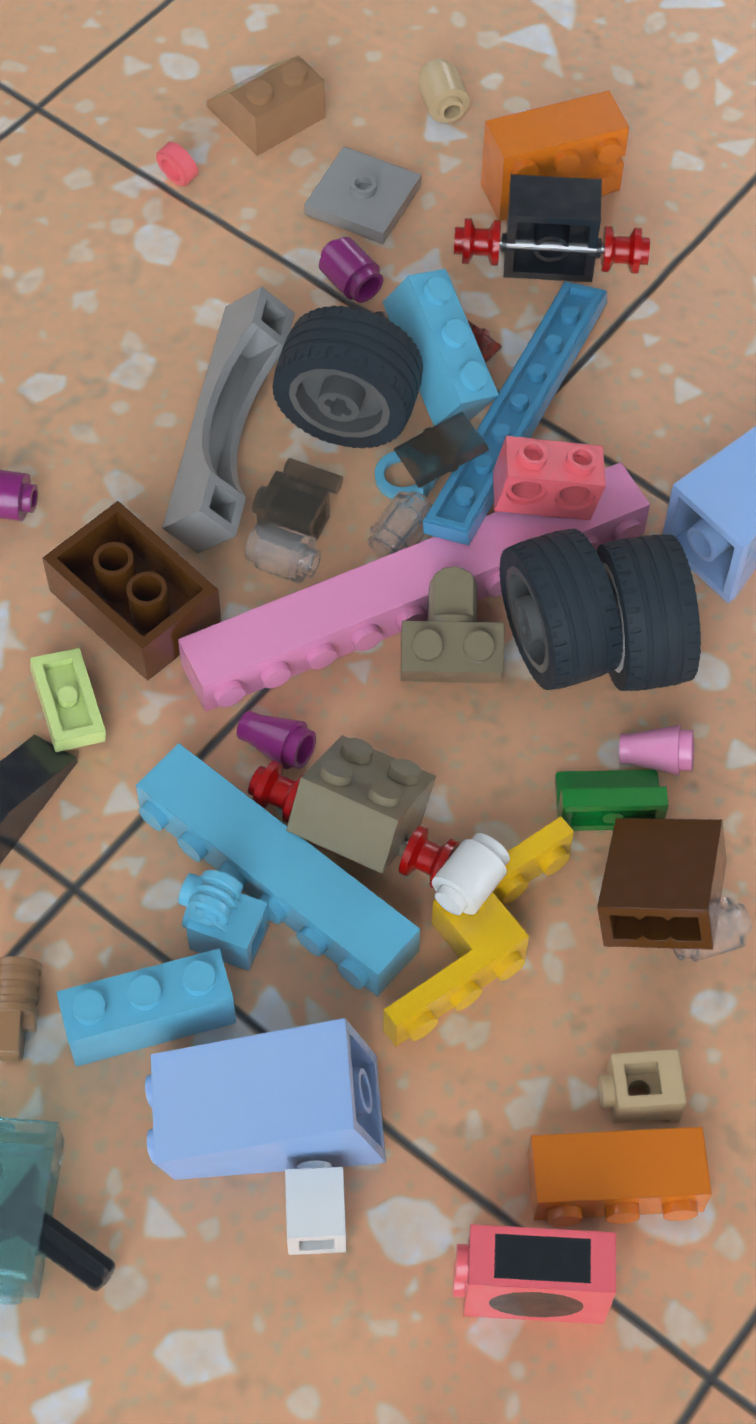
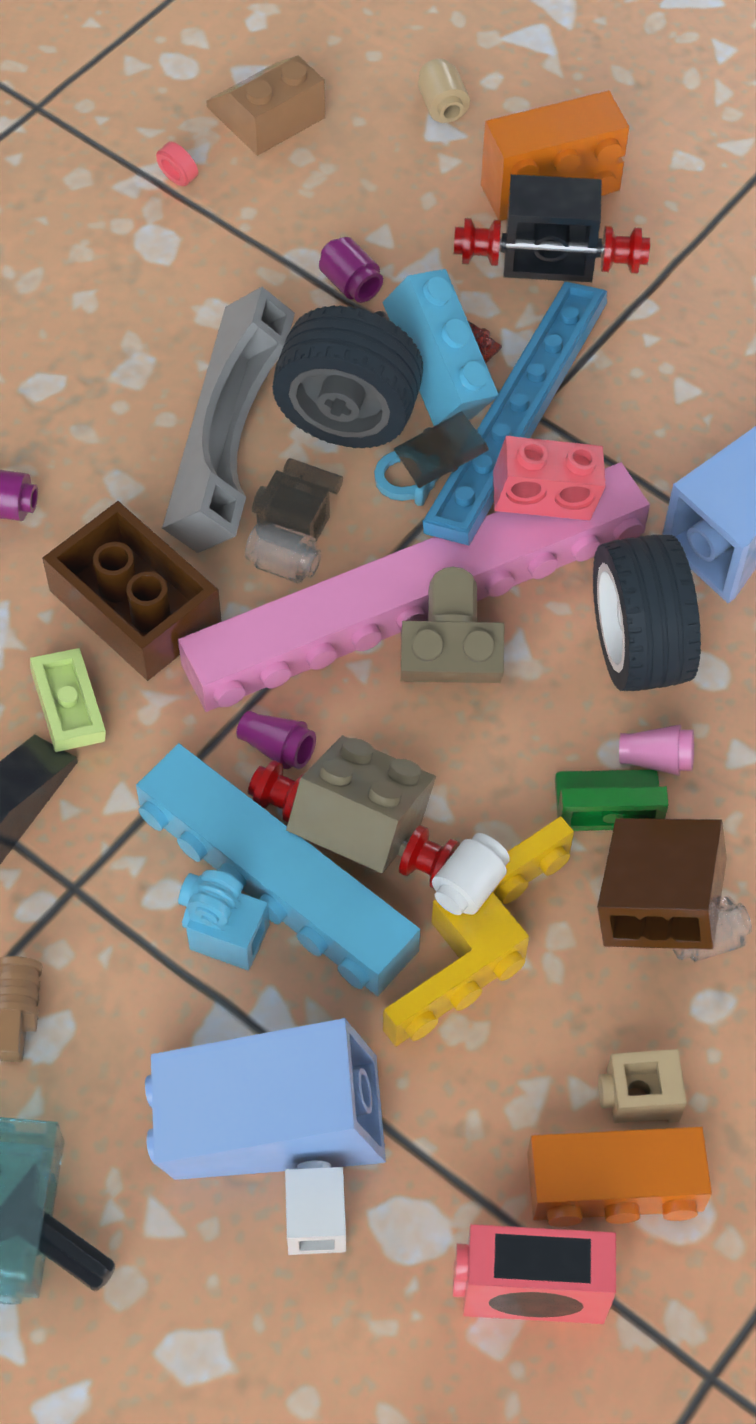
medium azure brick [56,948,236,1067] -> none
light grey plate [304,147,421,244] -> none
clear brick [367,491,432,558] -> none
black wheel [499,529,623,690] -> none

